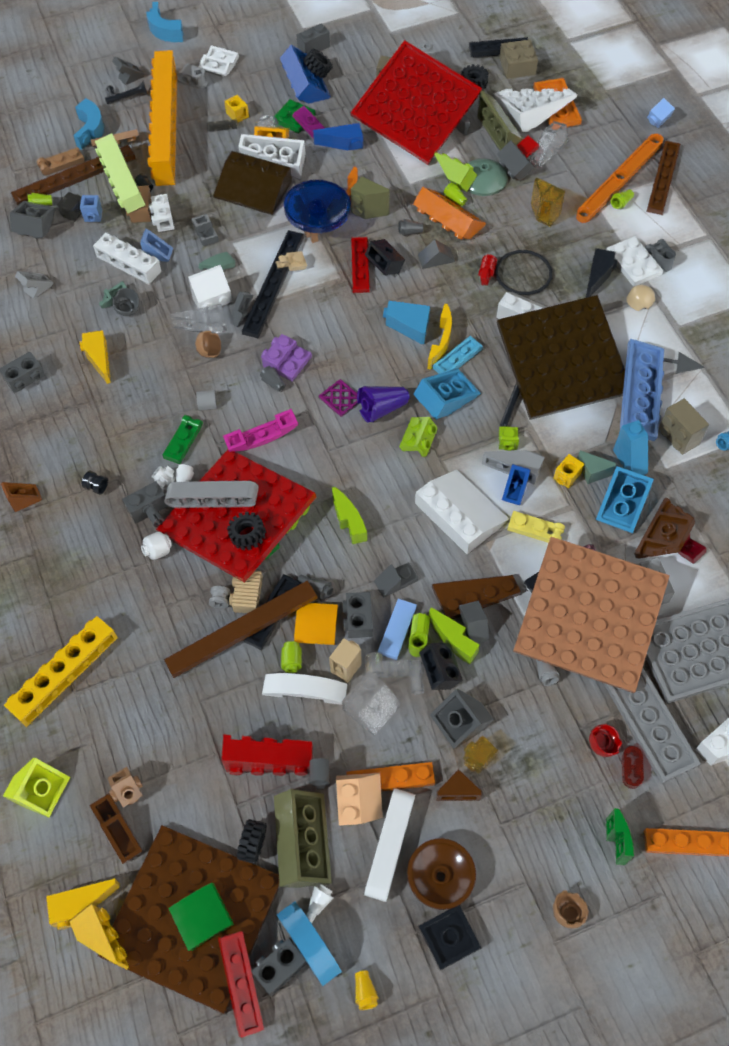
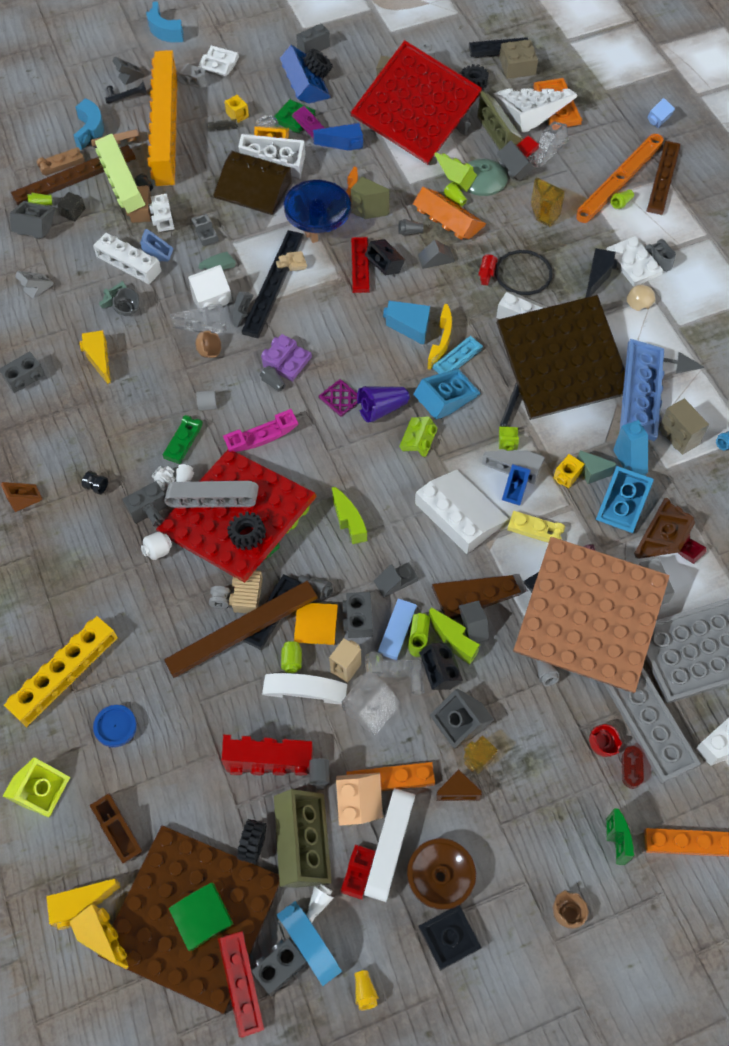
medium blue brick [80,195,103,222] -> none
medium nougat brick [108,767,143,807] -> none
none -> blue piece [93,705,137,748]
none -> red slope [341,845,376,900]

